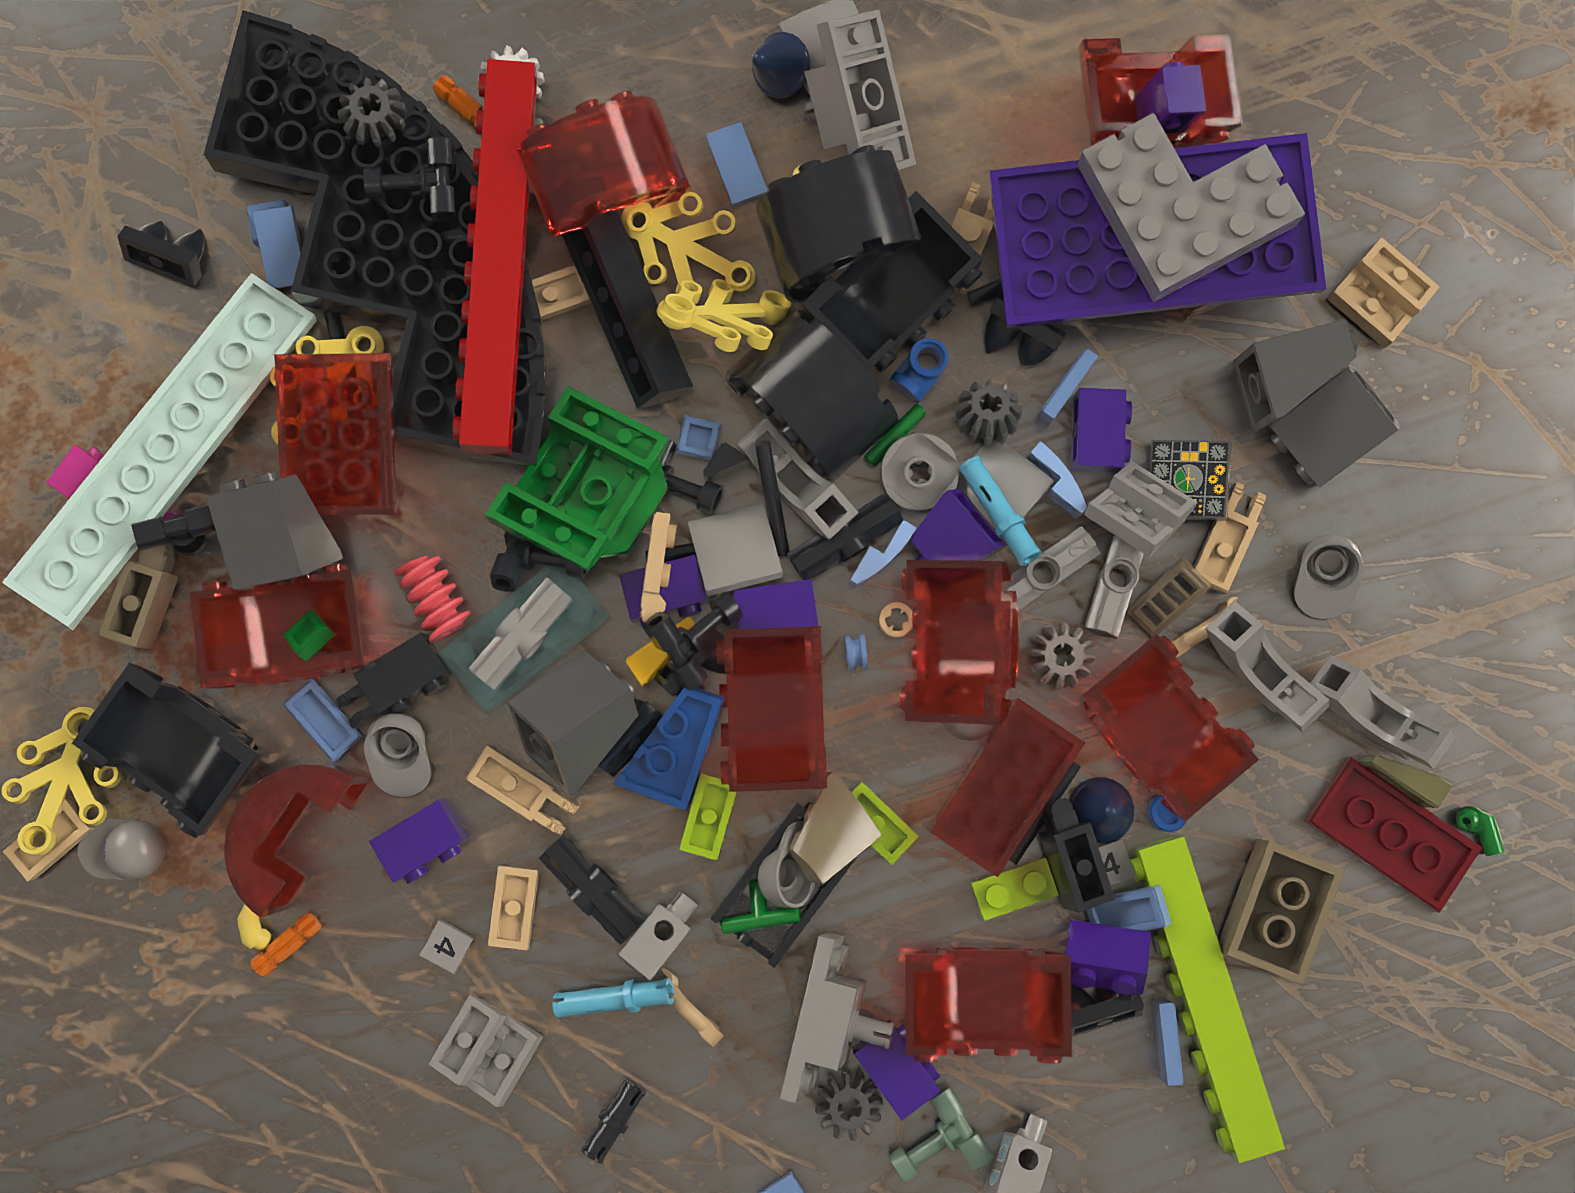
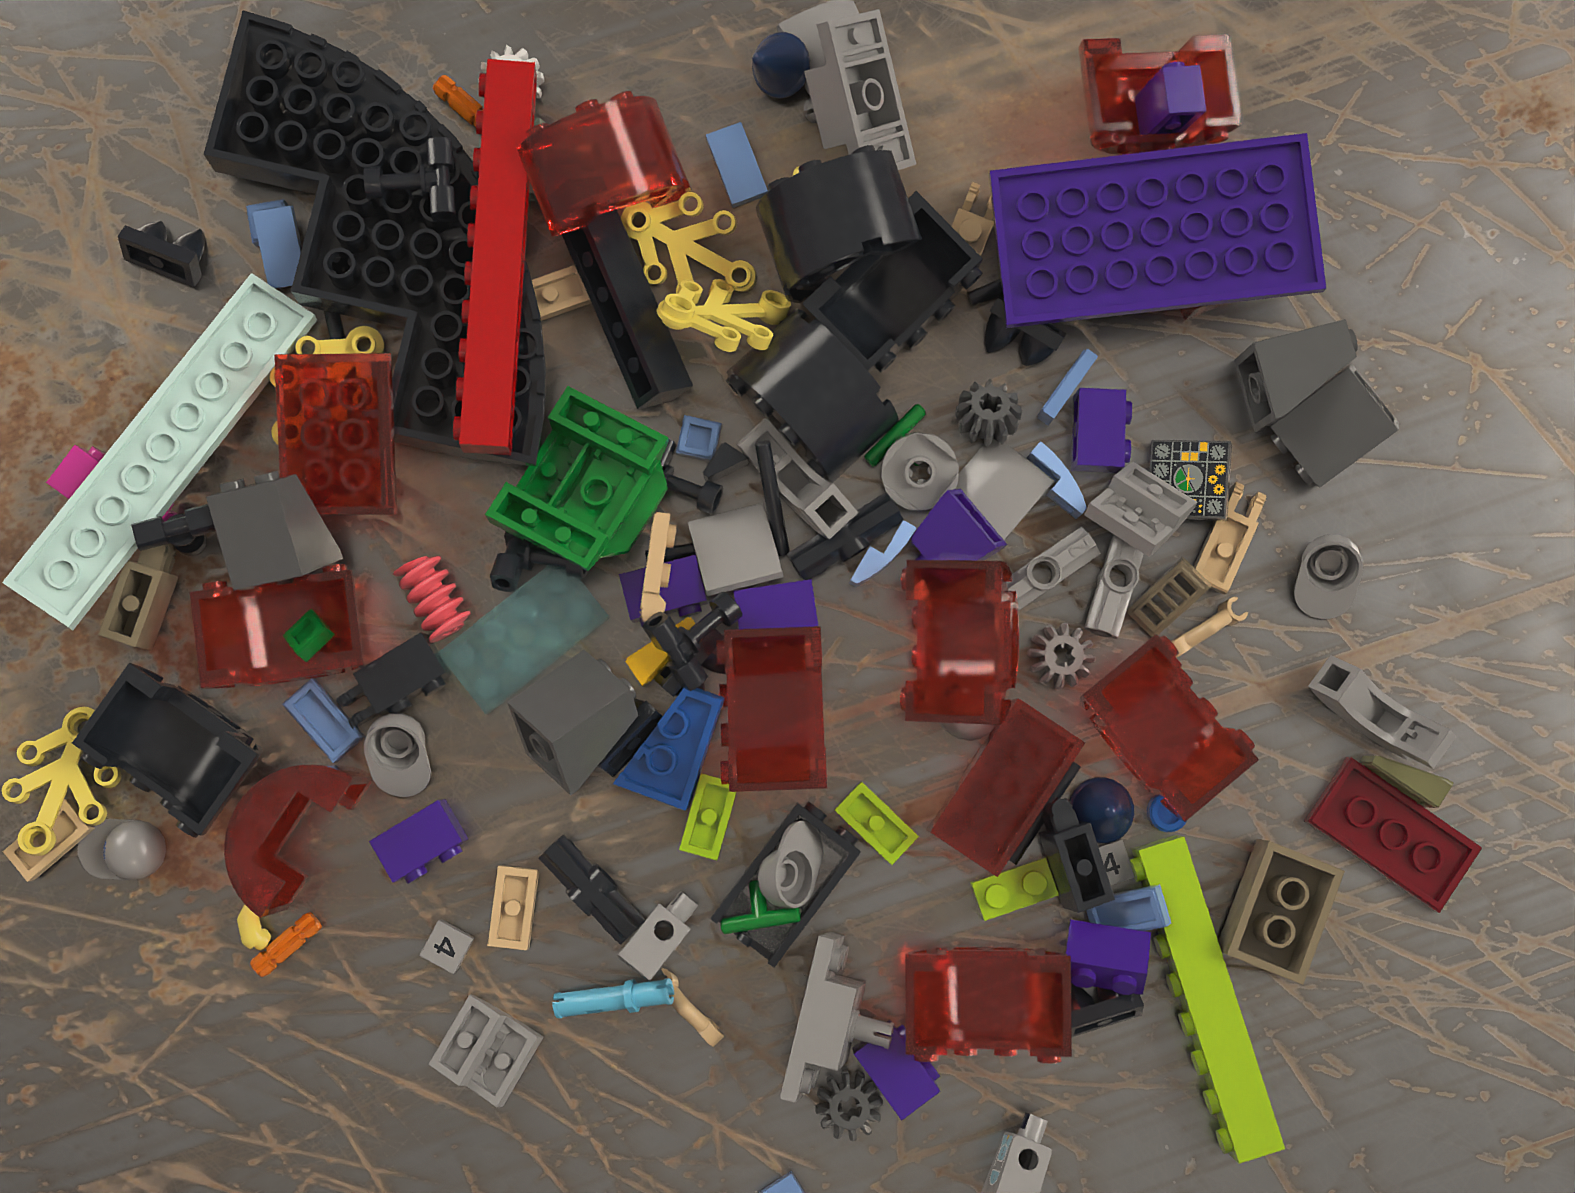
dark grey gear [338,76,407,148] -> none
tan hinge [465,745,579,835] -> none
light grey piece [469,578,574,690] -> none
black pin [580,1080,646,1164] -> none
dark tan slope [788,772,882,884] -> none
medium blue bush [844,634,868,671] -> none
tan bush [879,602,914,638] -> none
sand green bar [888,1085,994,1184] -> none
blue piece [889,338,948,404] -> none
medium azure pin [959,456,1042,566] -> none
light grey piece [1077,113,1305,302] -> none
medium blue tile [1151,998,1184,1086] -> none
light grey arch [1206,601,1330,732] -> none
tan slope [1327,237,1440,349] -> none
green arm [1456,806,1505,856] -> none

